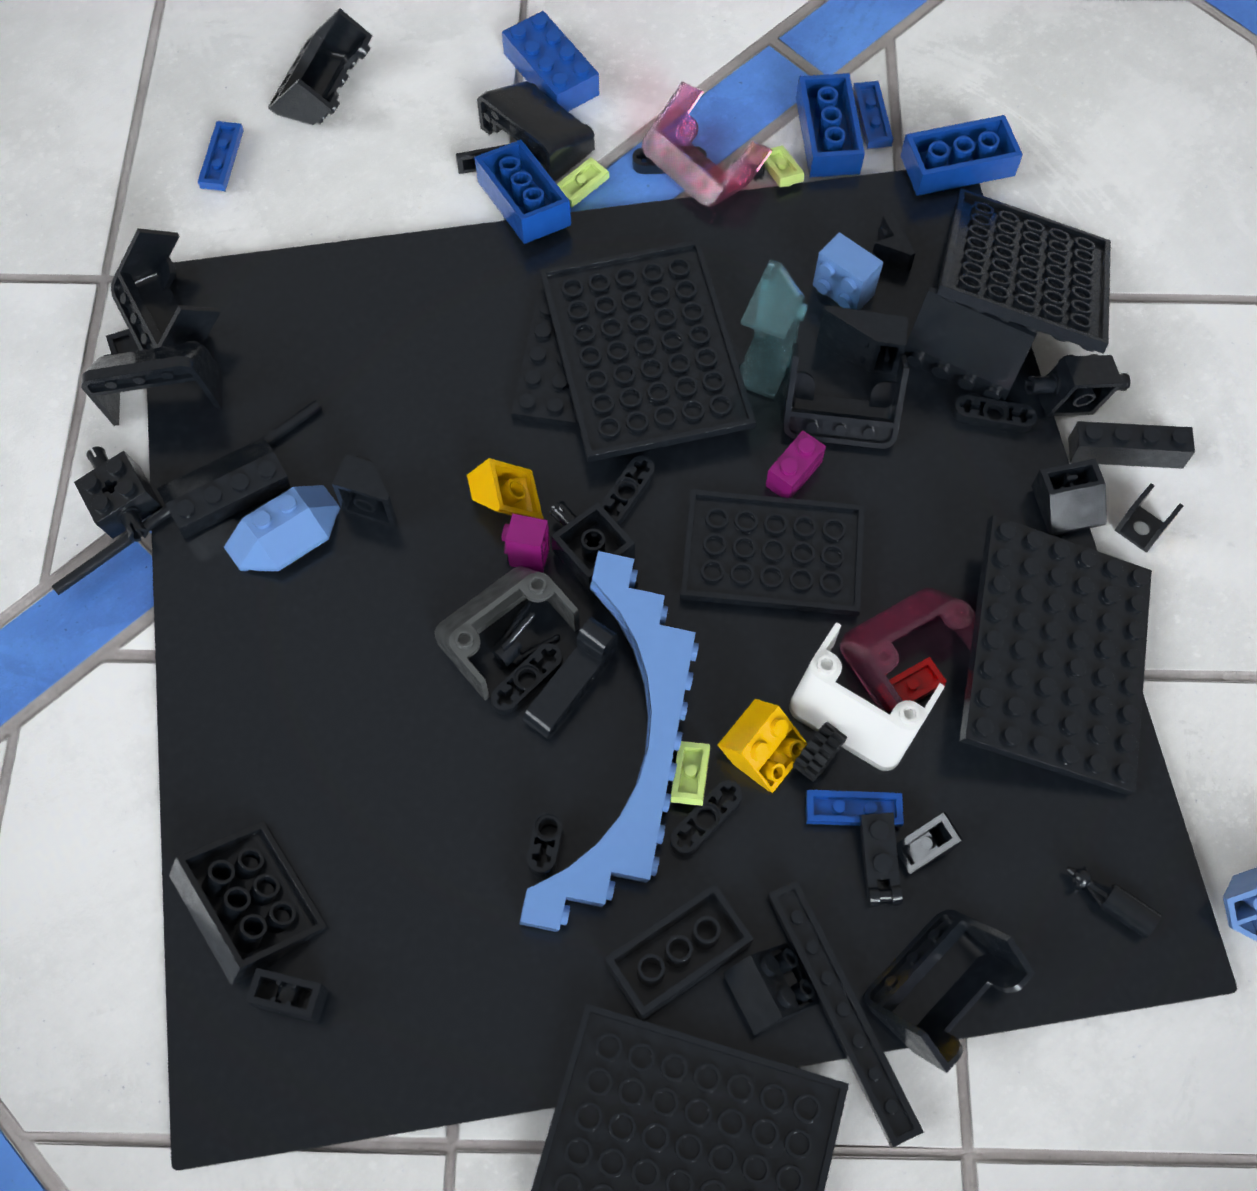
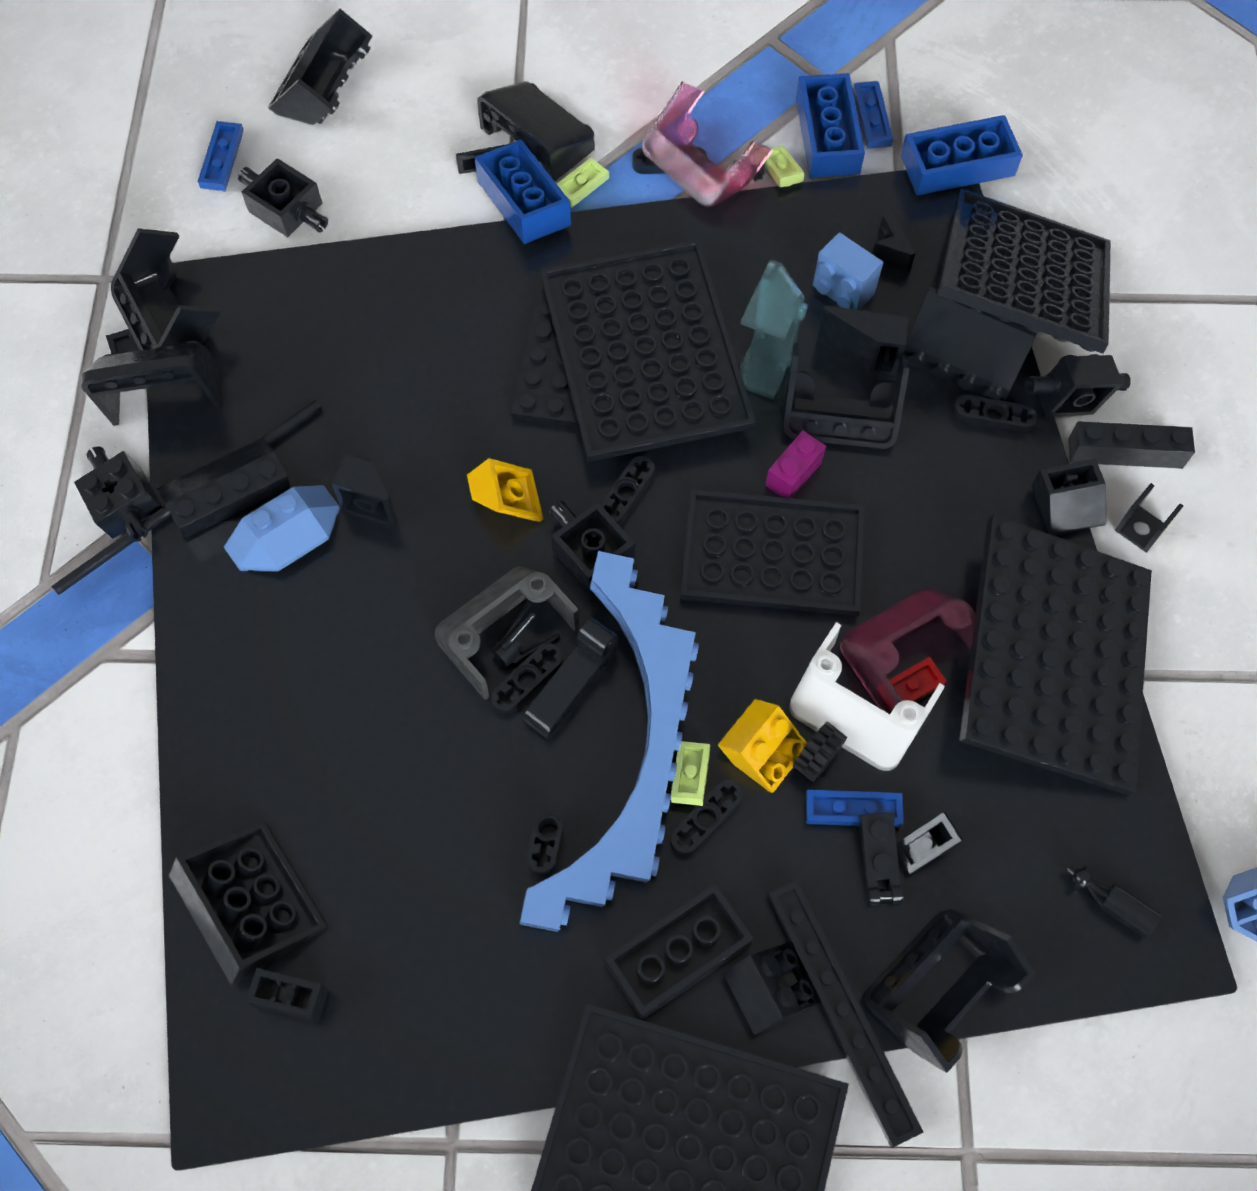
blue brick [502,11,599,112] -> none
magenta brick [502,513,550,573] -> none
none -> black brick [238,158,328,237]

